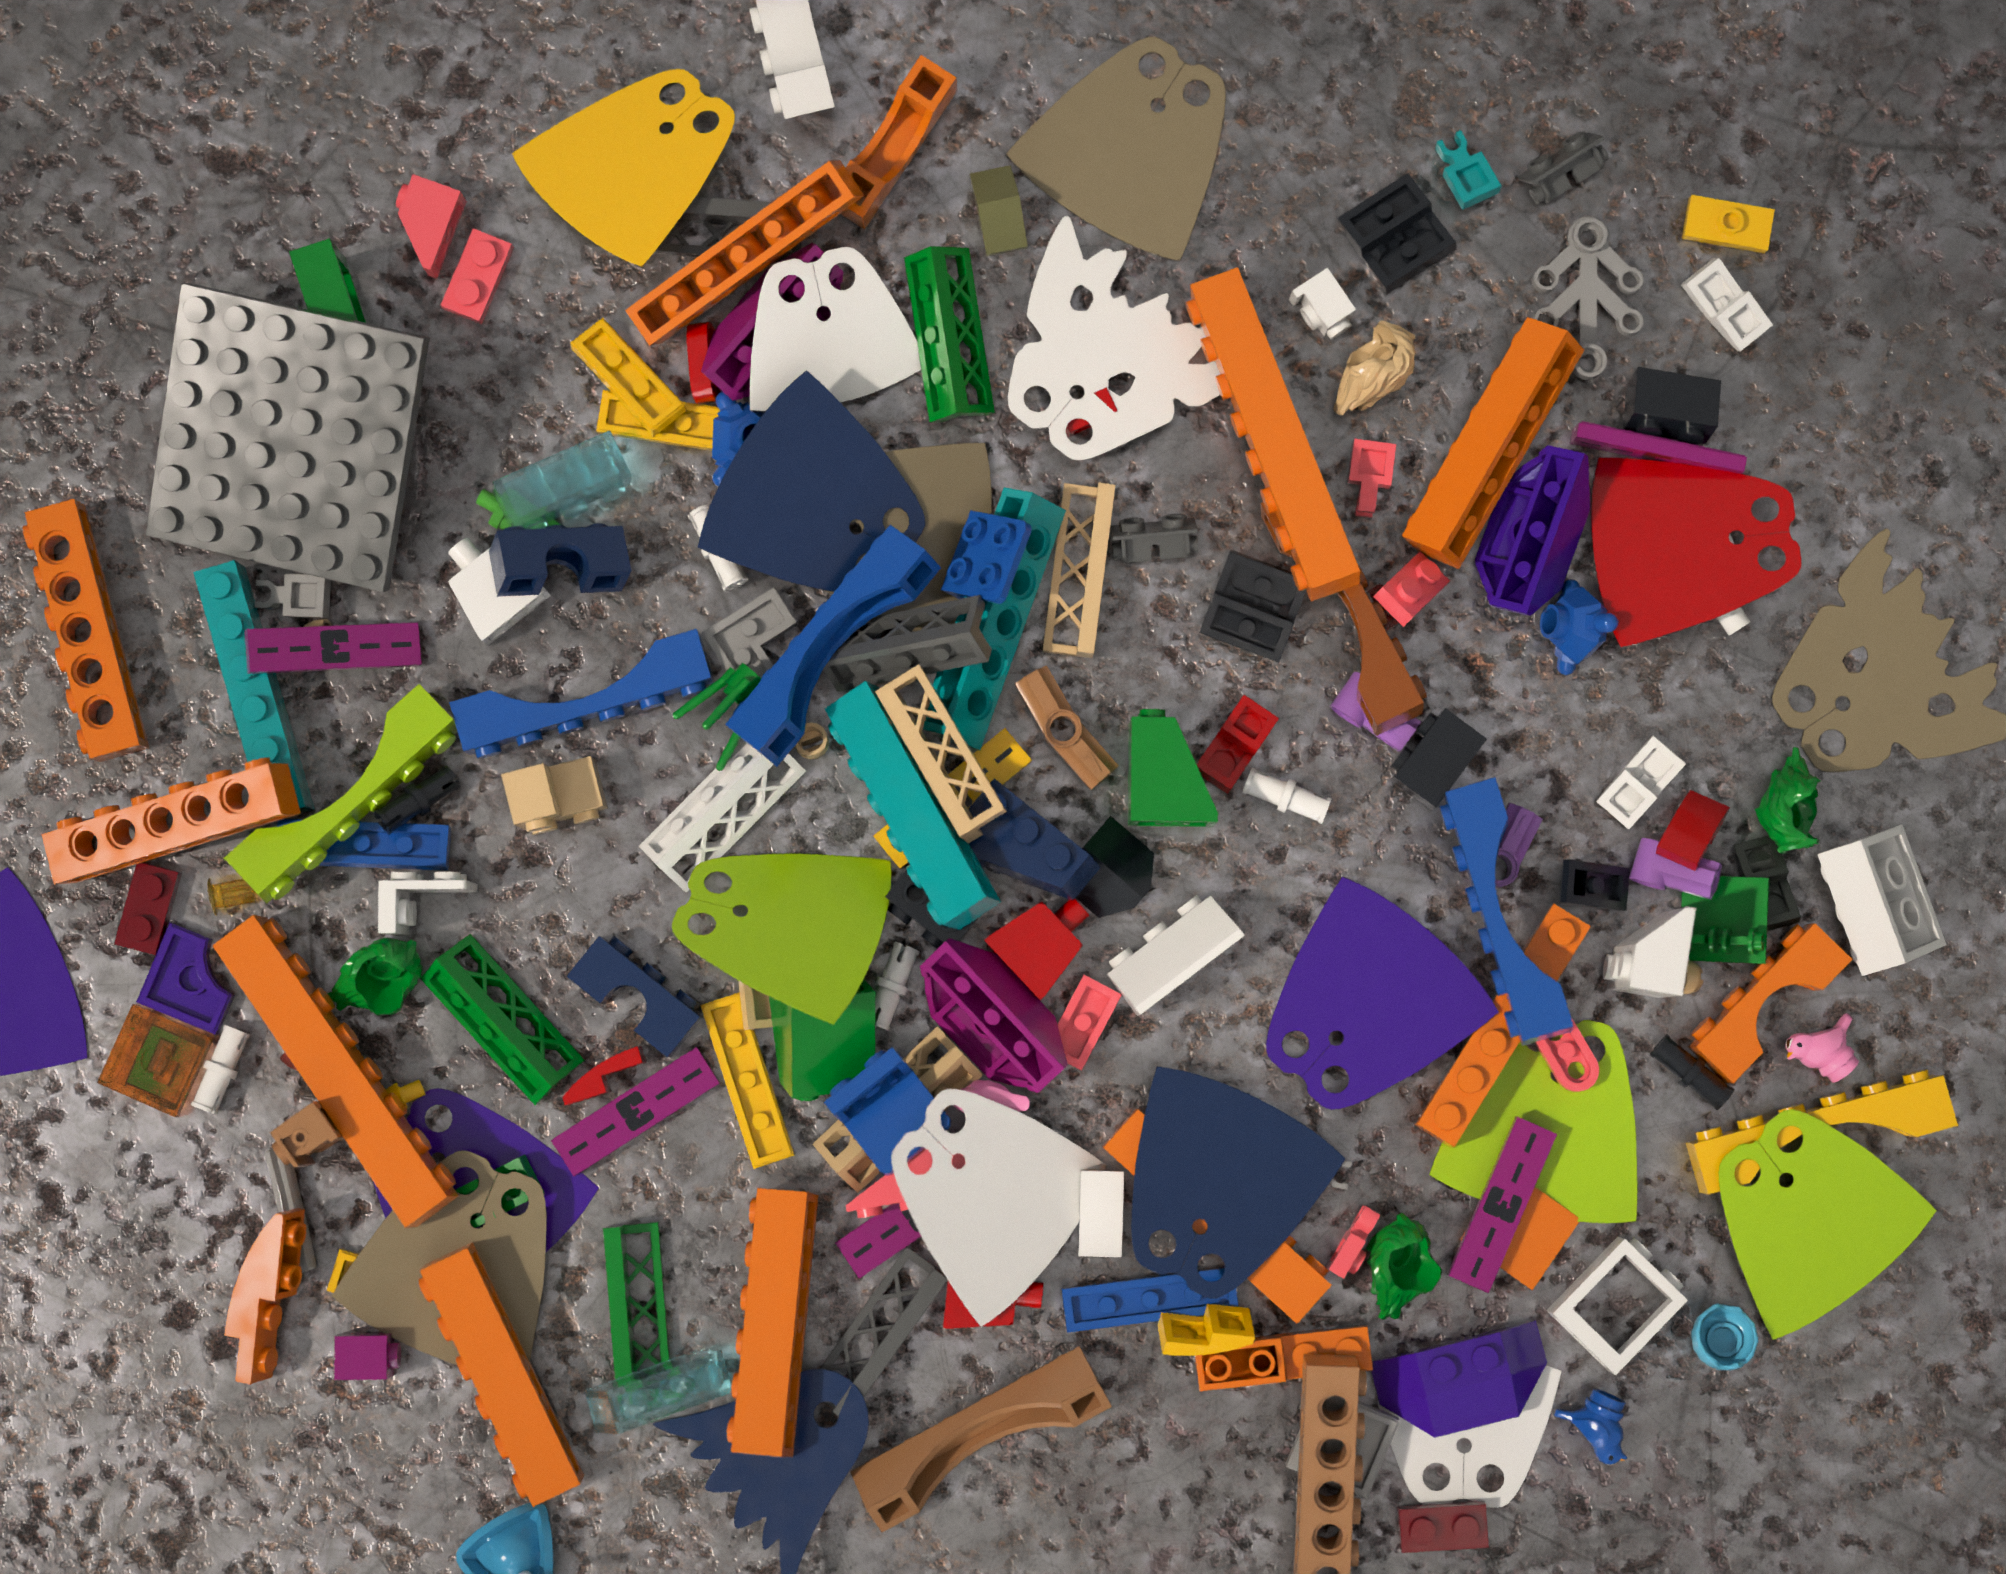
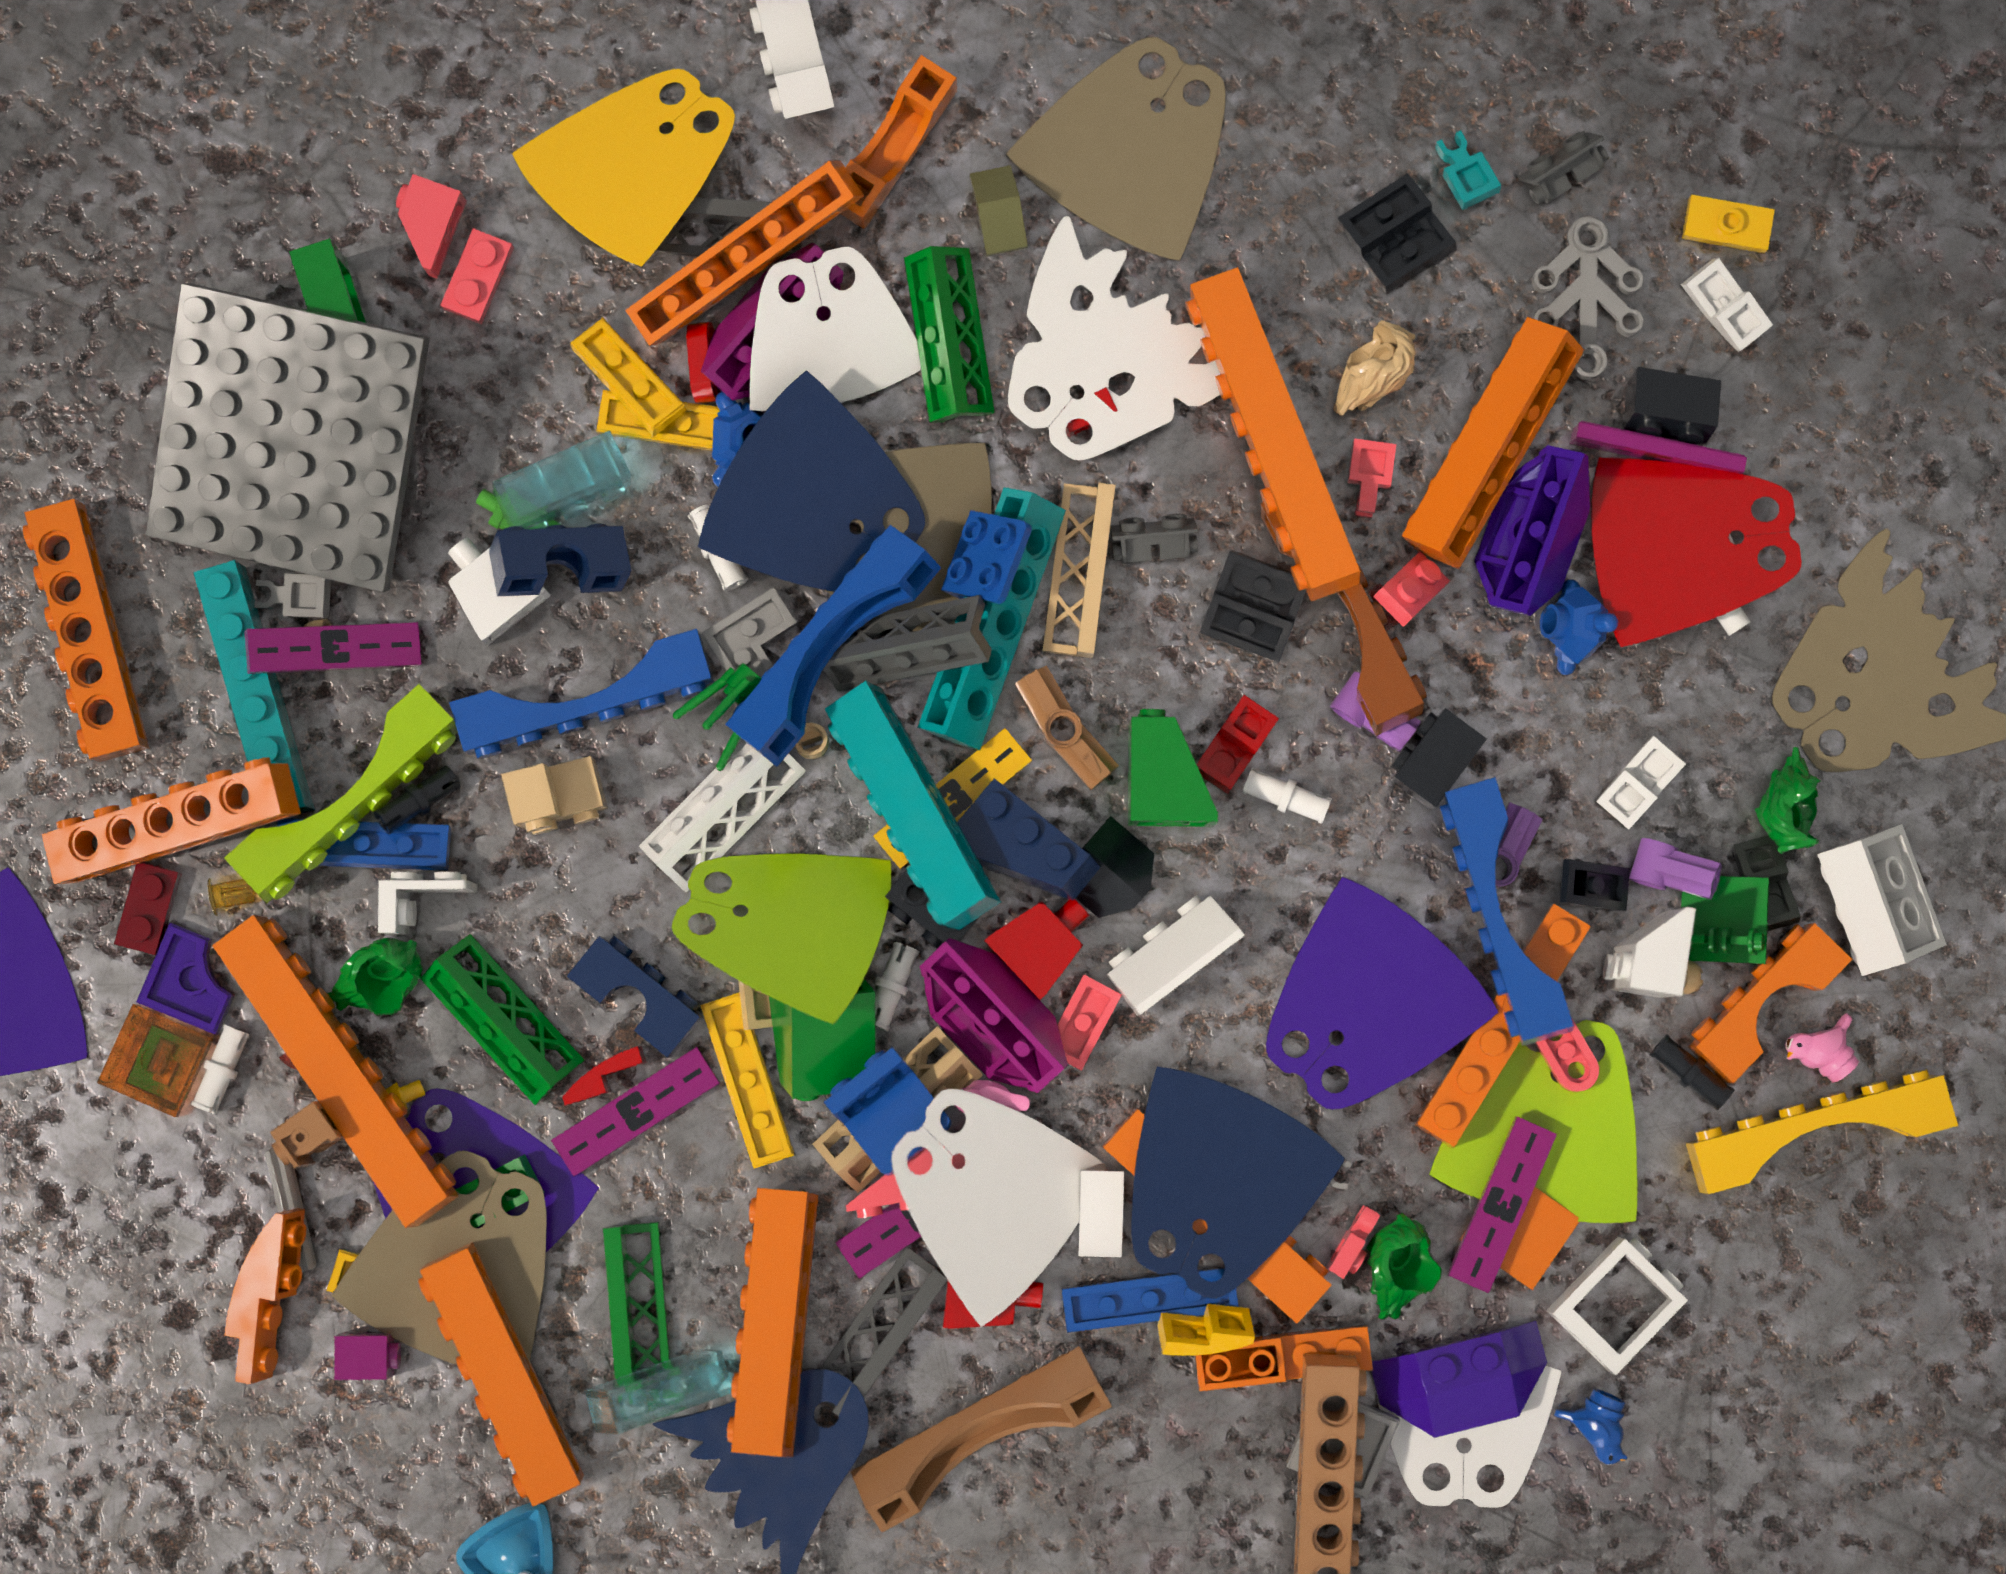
tan fence [875,664,1007,844] -> none
white brick [1289,268,1356,340] -> none
dark red plate [1397,1501,1489,1553] -> none
red slope [1656,790,1730,871] -> none
medium azure hair [1691,1303,1759,1371] -> none
lime piece [1719,1109,1937,1340] -> none

